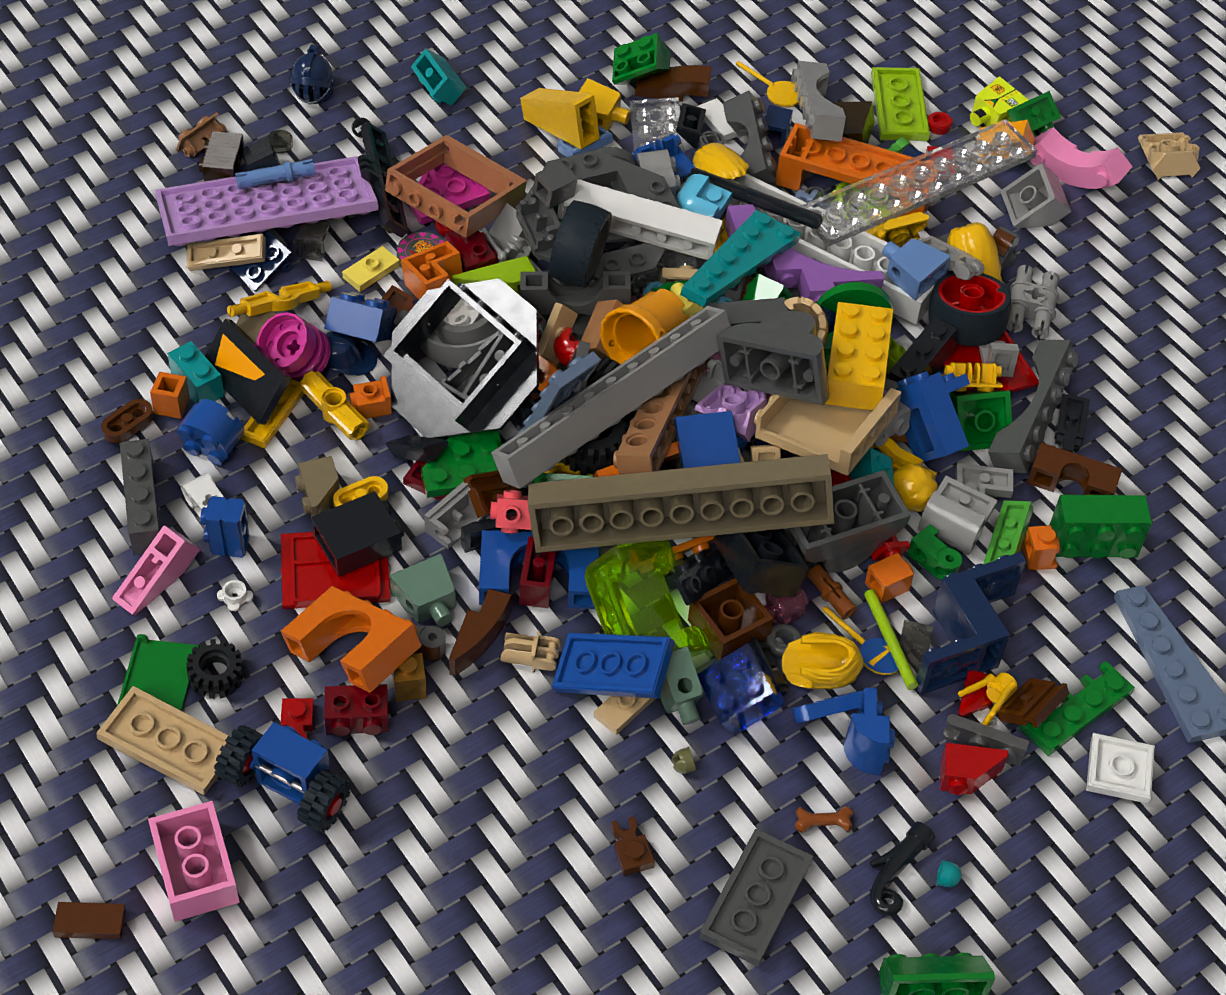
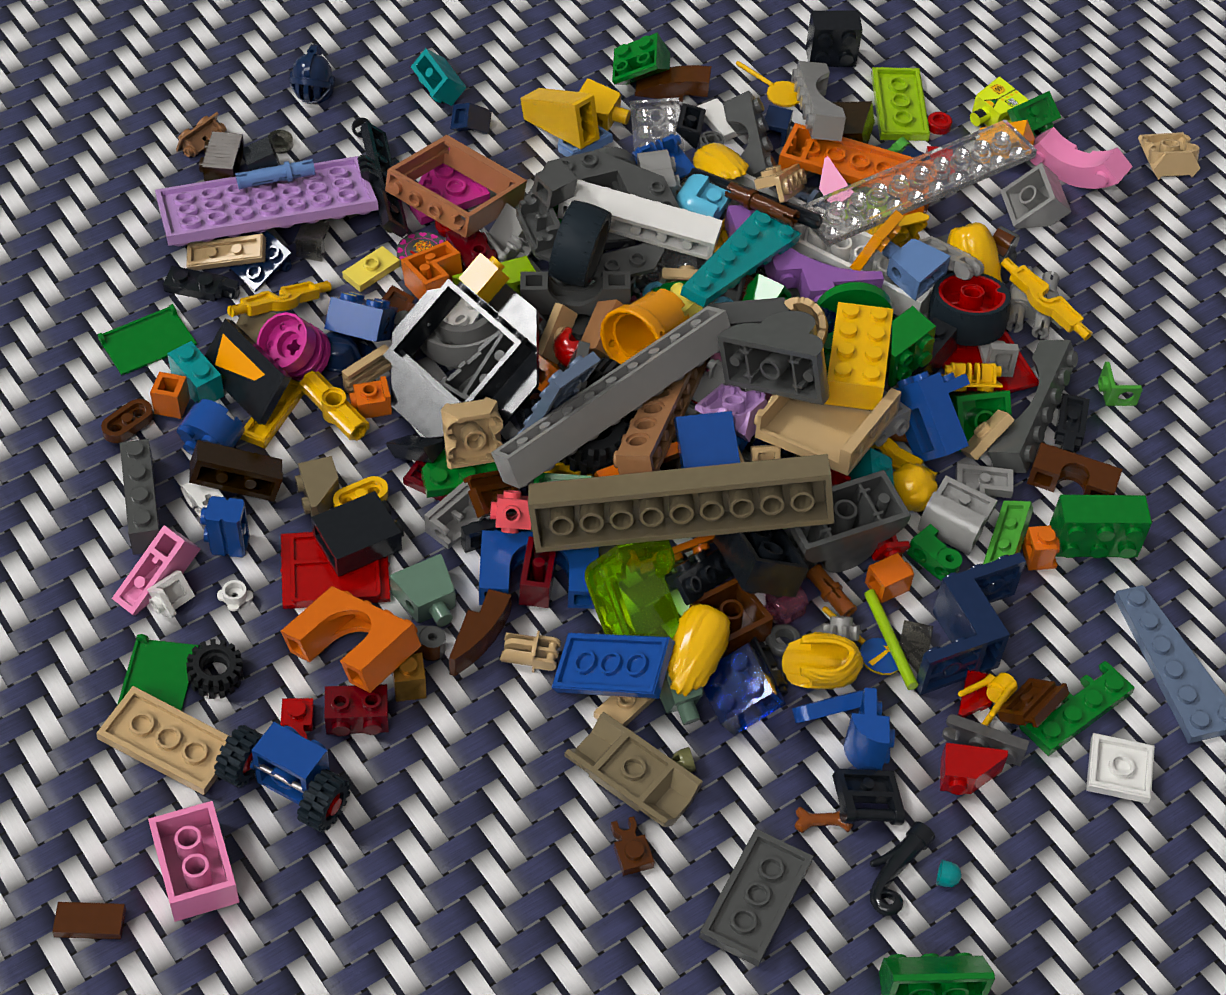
none -> green piece [97,304,197,376]
none -> white bracket [147,570,195,617]
none -> black hinge [163,266,240,302]
none -> dark brown brick [189,440,283,502]
none -> tan tile [342,344,392,394]
none -> tan slope [441,397,503,469]
none -> dark blue panel [450,103,492,134]
none -> brick [458,253,510,303]
none -> dark tan piece [564,712,703,827]
none -> yellow hair [667,604,730,696]
none -> reddish brown pin [725,182,800,227]
none -> tan bracket [754,163,807,203]
none -> black brick [806,10,863,67]
none -> bright pink tile [819,156,856,211]
none -> light grey gear [823,616,860,641]
none -> black plate [832,768,905,825]
none -> light orange wing [850,210,904,271]
none -> green slope [888,306,936,388]
none -> tan plate [961,410,1015,460]
none -> yellow piece [1001,257,1093,341]
none -> bright green bracket [1098,362,1143,406]

